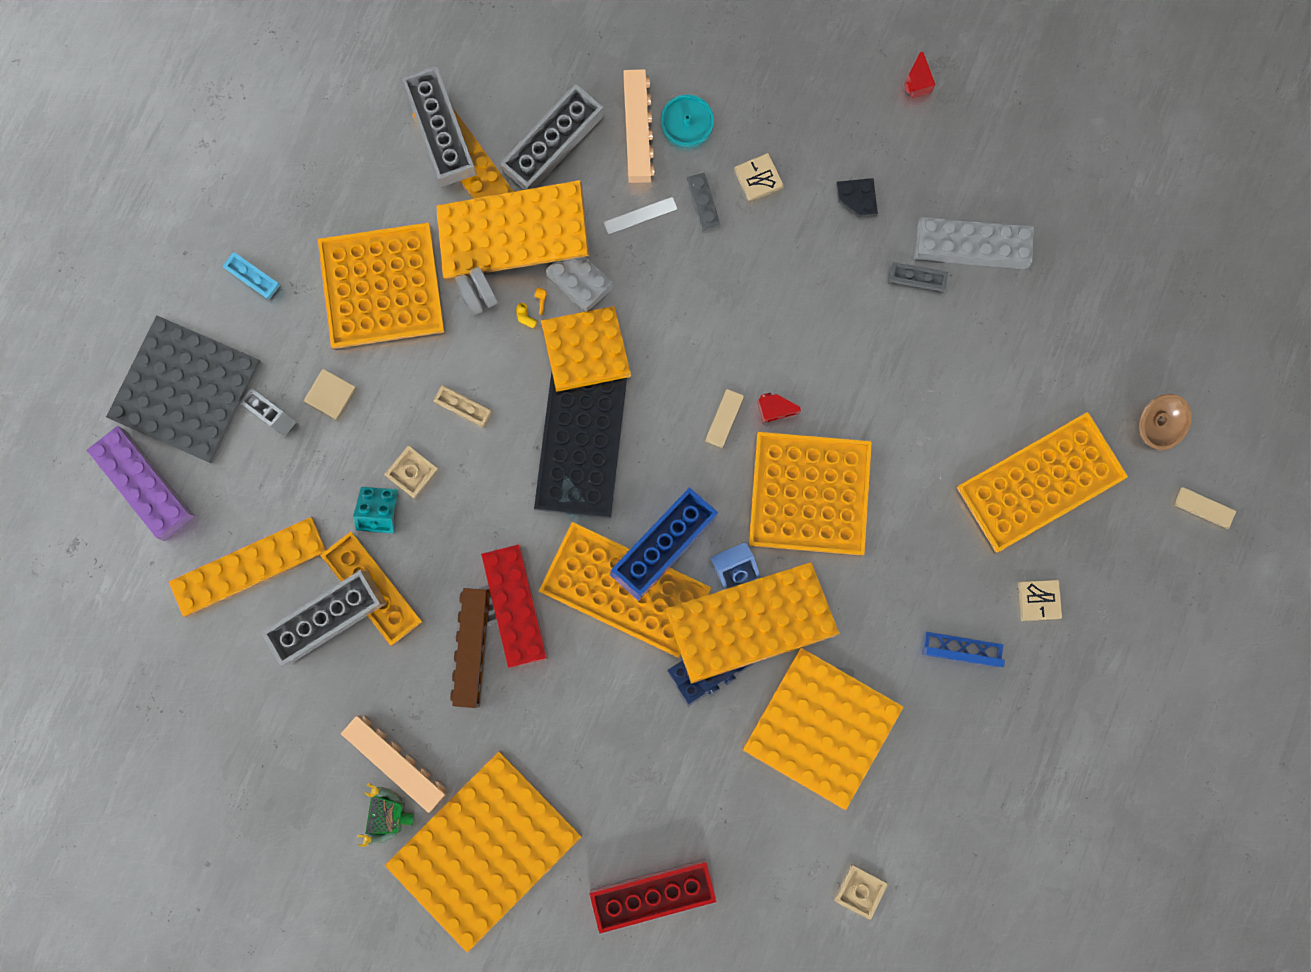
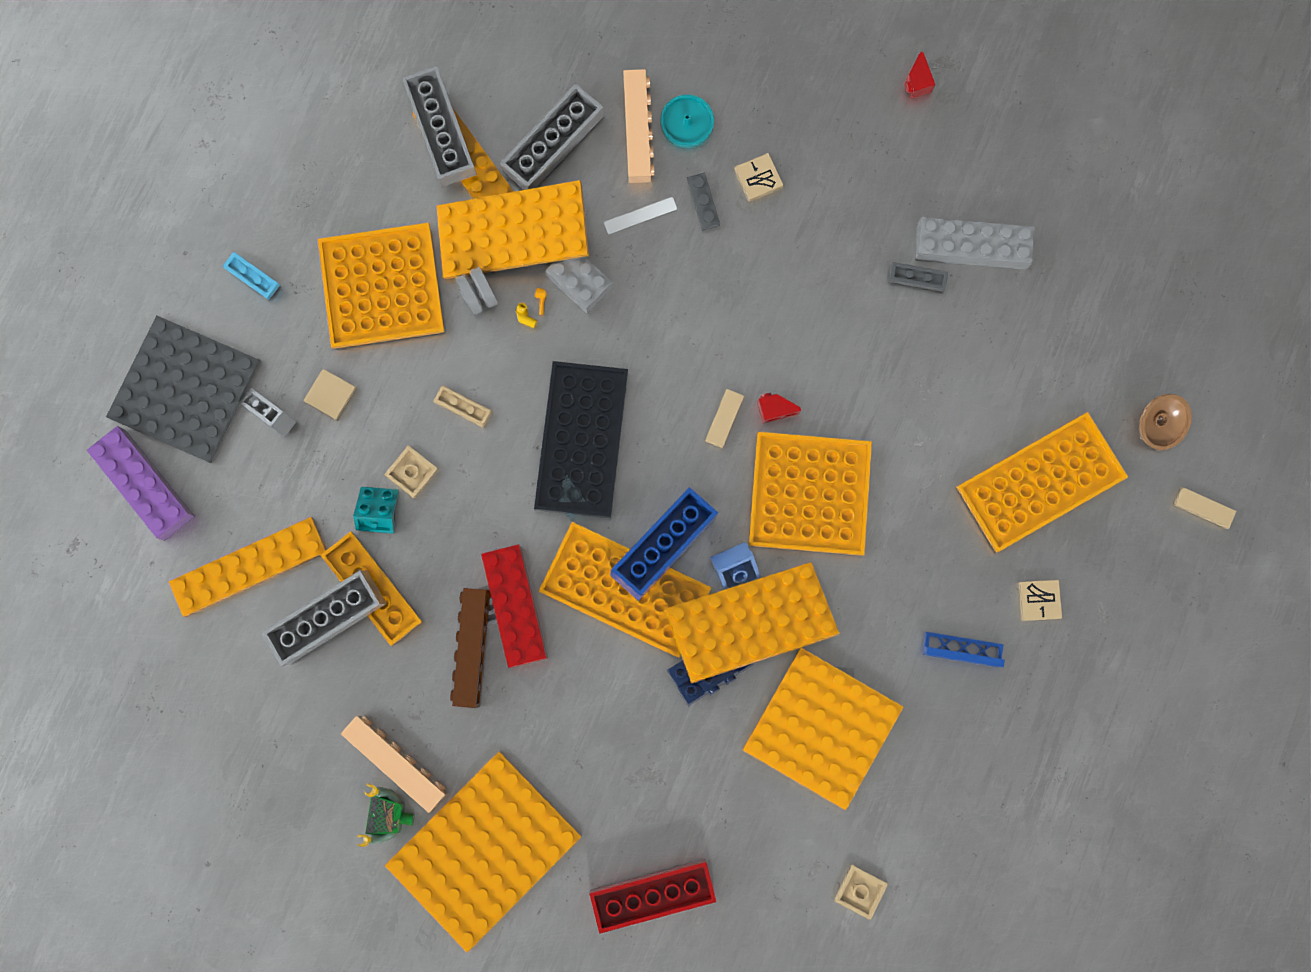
light orange plate [541,306,631,392] -> none
black plate [836,178,878,218] -> none

